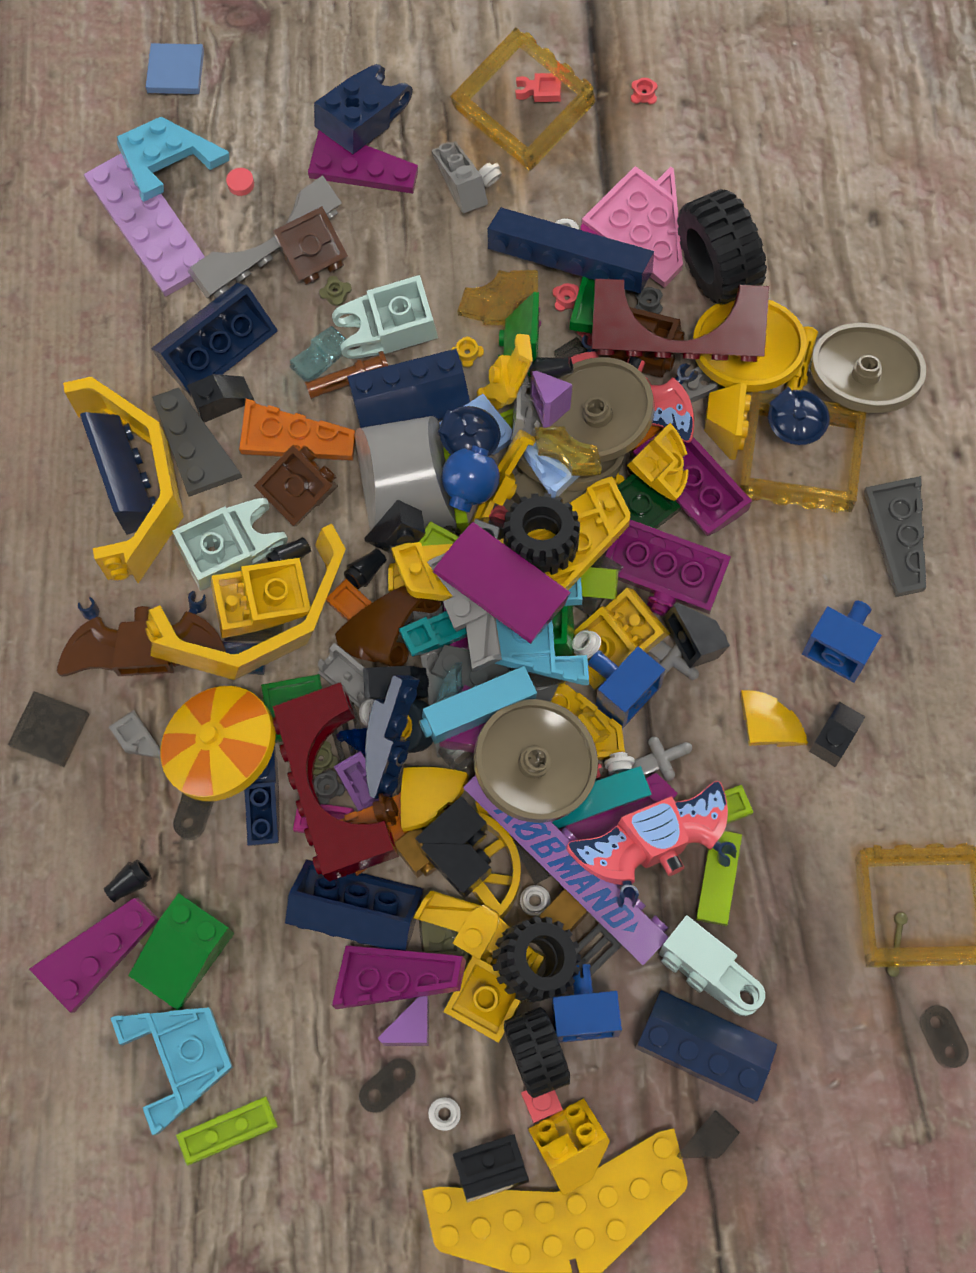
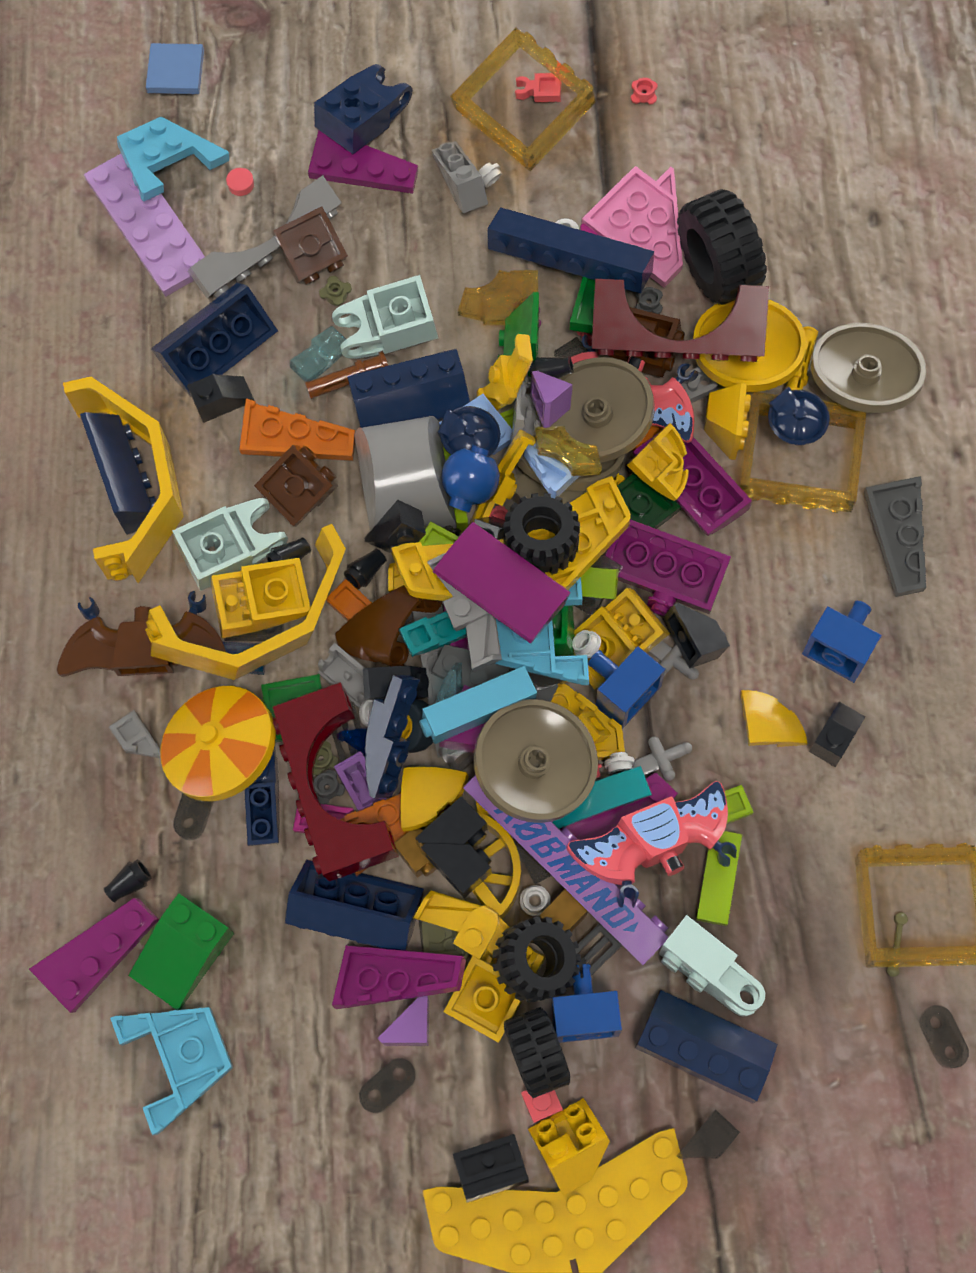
clear smoke tile [8,691,89,768] -> none
dark grey wing [152,387,242,497] -> none
lime tile [176,1097,279,1166] -> none
reddish brown plate [373,793,398,826] -> none
white plate [428,1097,461,1131] -> none
yellow plate [451,336,484,368] -> none
coral plate [553,283,579,312] -> none

